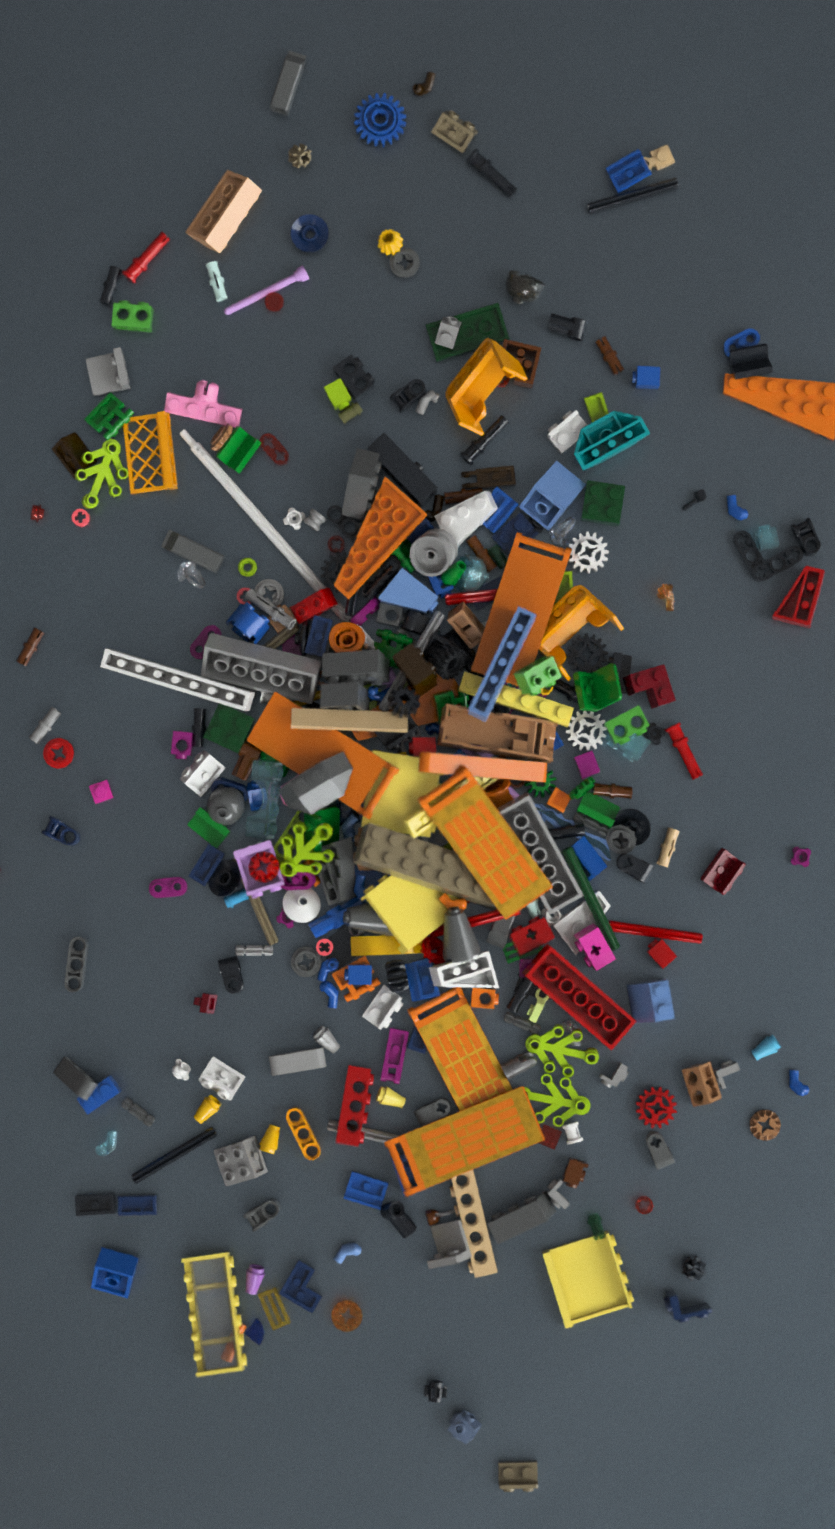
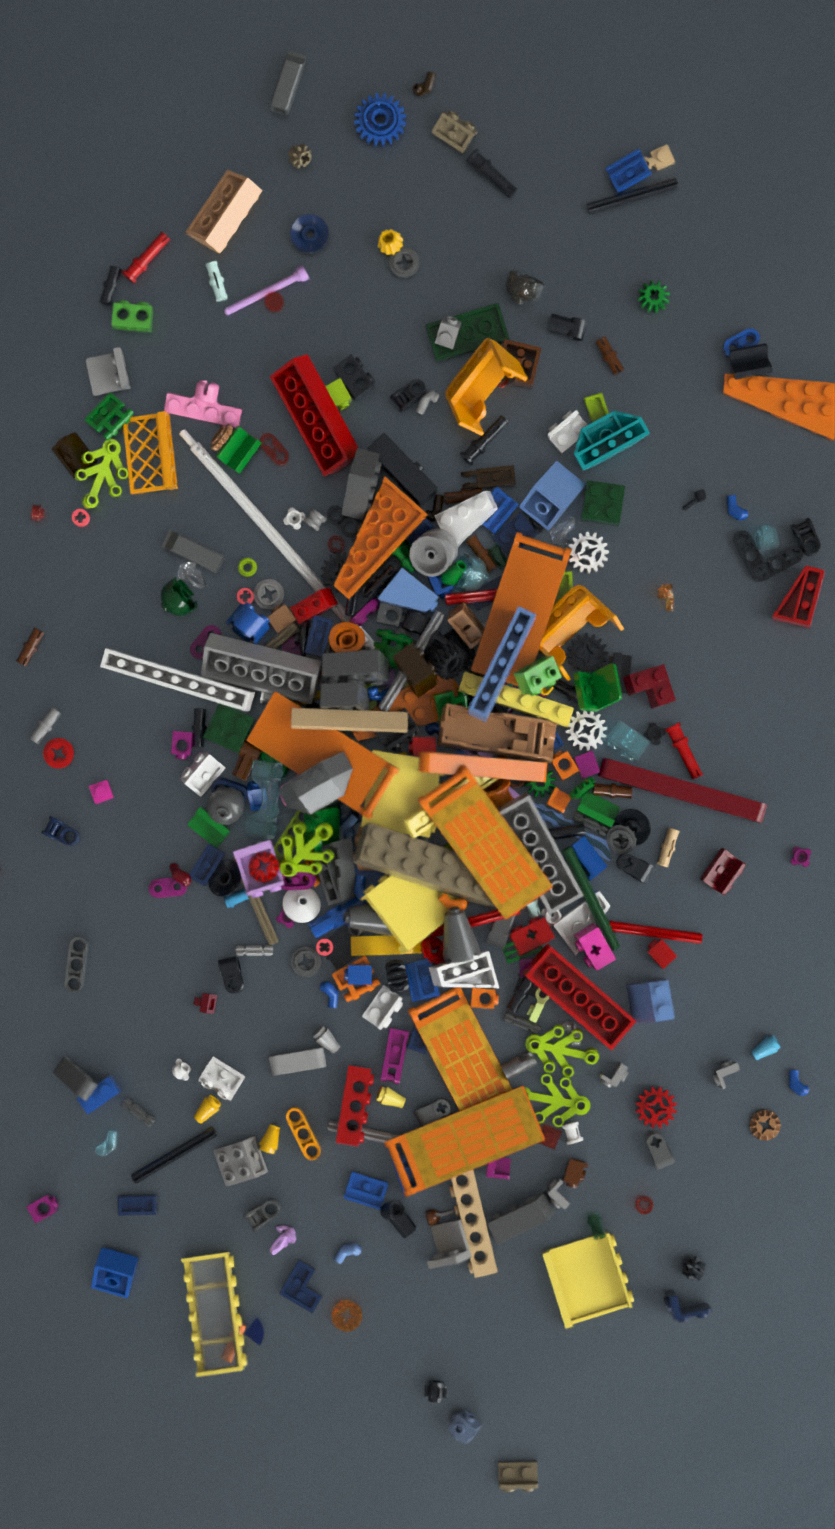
black plate [75,1193,116,1216] -> none
light grey pin [245,589,296,630] -> none
medium lavender cone [245,1264,265,1295] -> none
clear yellow tile [258,1287,291,1331] -> none
blue arm [317,958,339,982] -> none
olive pin [338,402,363,424] -> none
black gear [387,685,420,719] -> none
bright green brick [604,705,650,746] -> none
blue brick [632,366,660,389] -> none
medium nougat brick [682,1061,722,1107] -> none
none -> magenta brick [26,1193,59,1224]
none -> dark green cylinder [161,577,197,616]
none -> dark red arm [169,863,191,886]
none -> red brick [270,354,359,476]
none -> lavender piece [270,1225,296,1255]
none -> magenta panel [486,1157,511,1179]
none -> orange brick [551,750,579,781]
none -> dark red beam [598,758,767,823]
none -> green gear [637,280,670,313]

